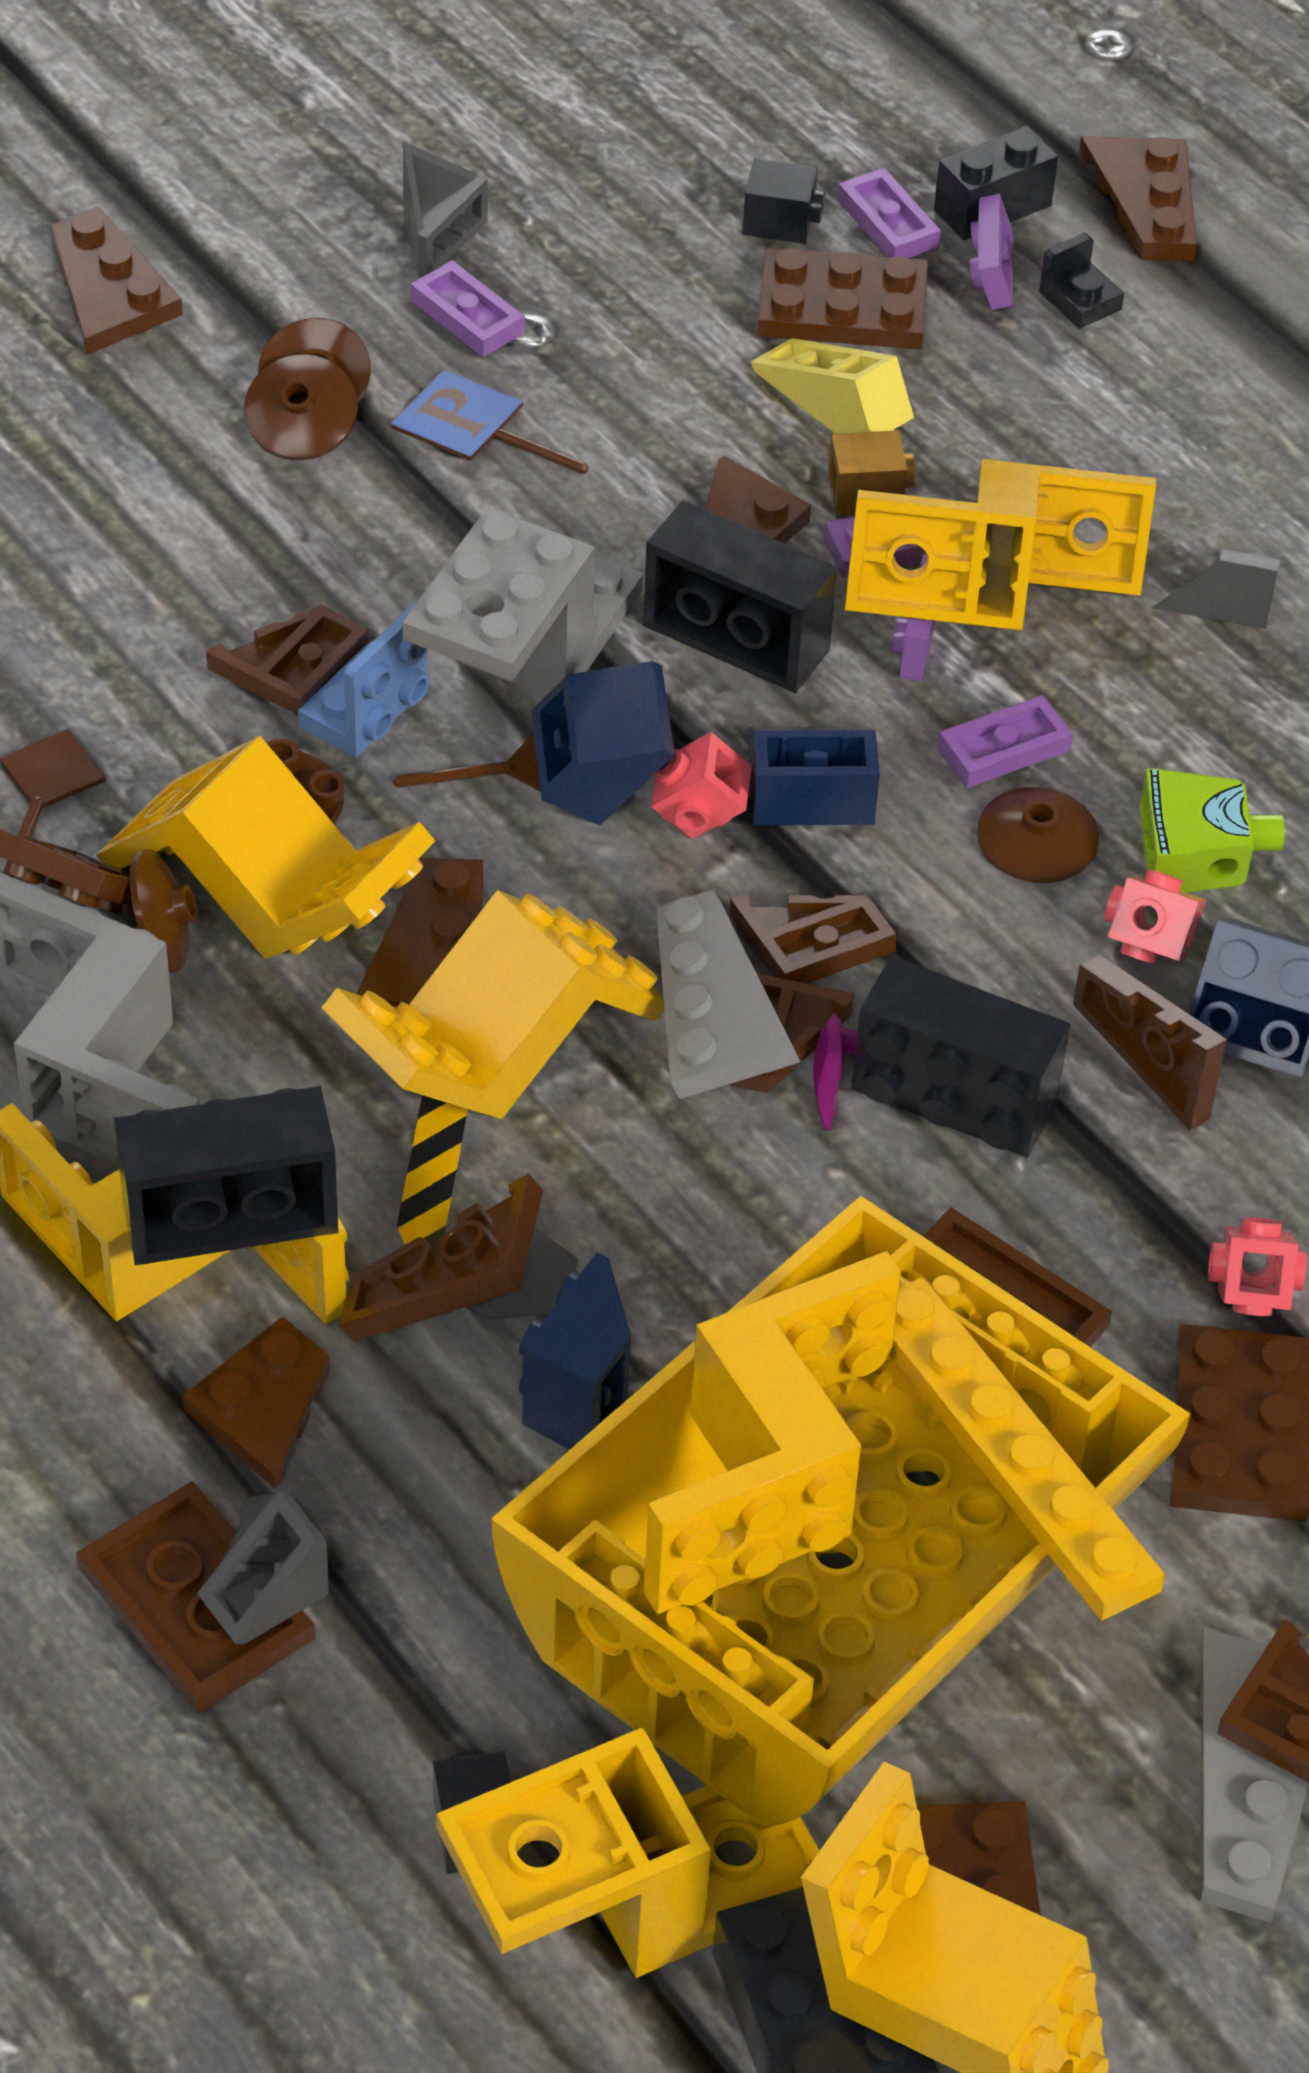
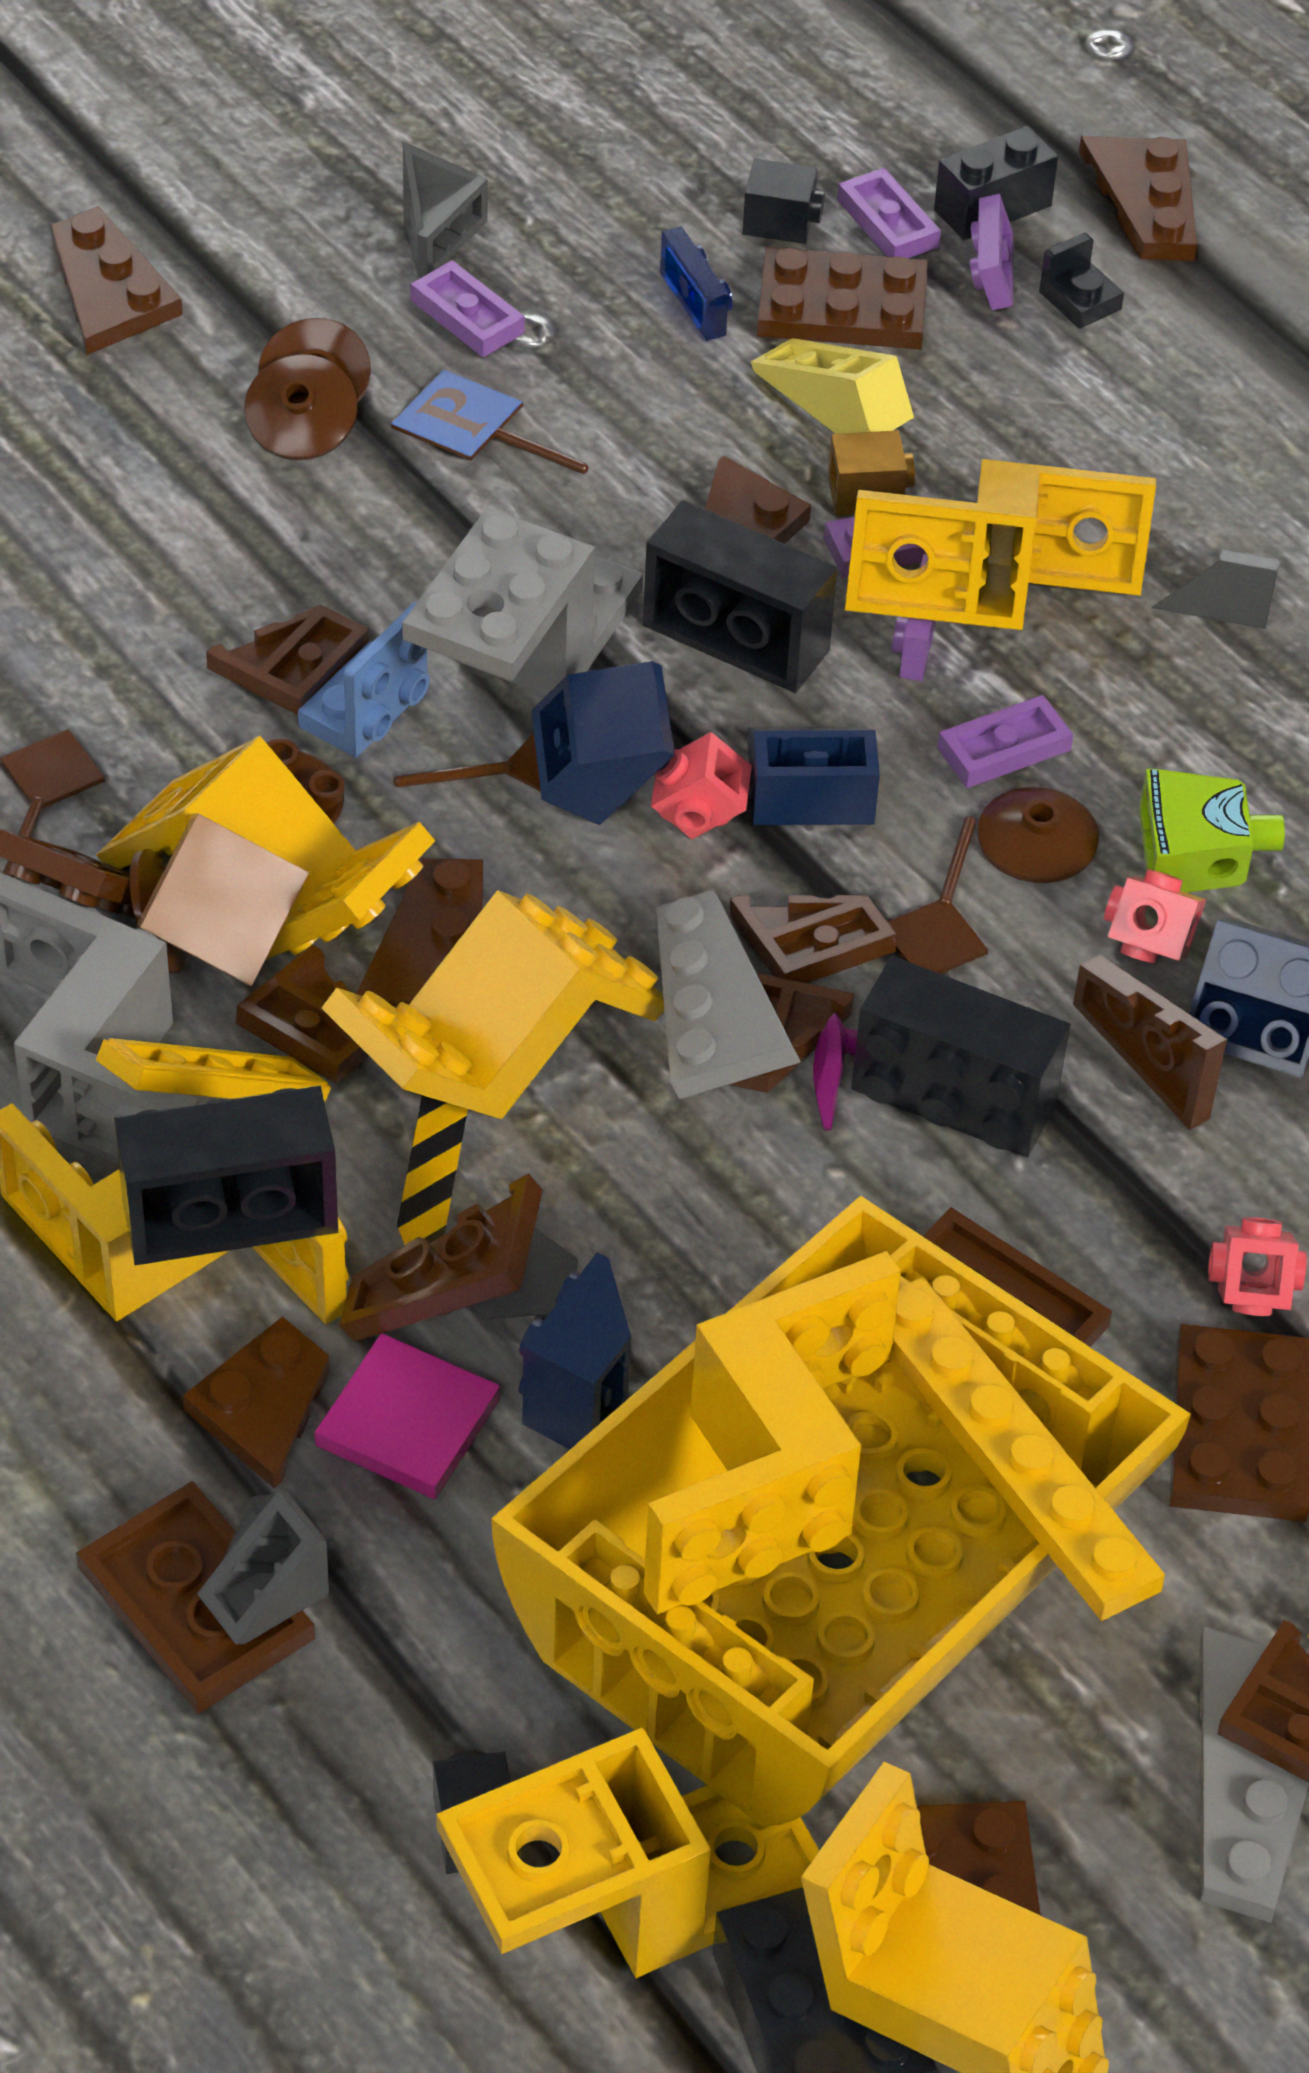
none -> yellow tile [96,1038,331,1102]
none -> tile [135,813,309,986]
none -> reddish brown wing [235,945,369,1084]
none -> dark pink tile [314,1333,500,1500]
none -> clear blue plate [660,226,733,341]
none -> reddish brown piece [888,816,988,974]

